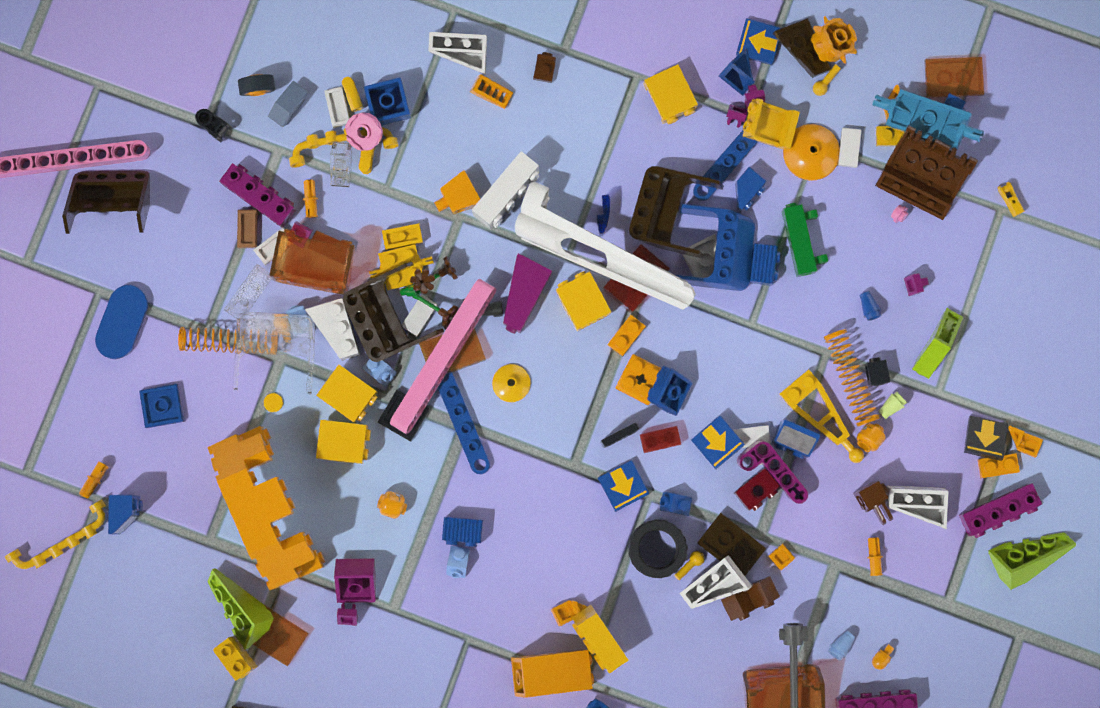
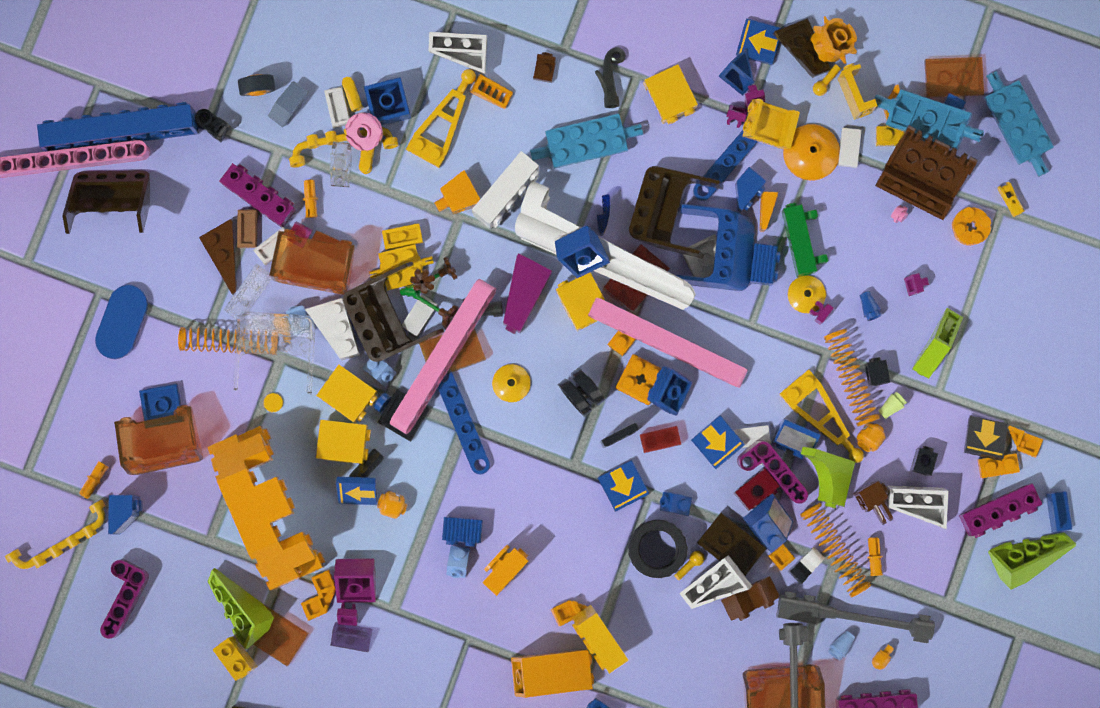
none -> blue brick [37,102,199,152]
none -> magenta beam [100,560,149,639]
none -> clear orange windscreen [114,405,203,475]
none -> reddish brown wing [199,219,237,295]
none -> light orange tile [301,570,336,621]
none -> clear purple slope [330,622,373,652]
none -> blue tile [336,476,377,505]
none -> black slope [349,448,385,478]
none -> blue tile [374,393,391,412]
none -> yellow plate [406,69,476,168]
none -> light orange brick [482,544,529,596]
none -> dark azure plate [530,114,643,169]
none -> blue slope [555,225,610,278]
none -> black wheel [557,367,605,417]
none -> bright pink beam [588,298,748,388]
none -> pearl dark grey plant [595,47,626,108]
none -> blue slope [743,494,793,553]
none -> light orange slope [759,192,778,232]
none -> dark grey bar [776,591,935,644]
none -> yellow dish [788,275,826,314]
none -> leg [788,547,825,584]
none -> light orange piece [800,502,871,597]
none -> lime arch [801,447,855,509]
none -> magenta tile [809,301,833,325]
none -> yellow panel [837,63,878,120]
none -> black brick [910,446,938,476]
none -> light orange plate [952,207,991,246]
none -> dark azure plate [984,71,1054,177]
none -> blue panel [1046,491,1072,532]

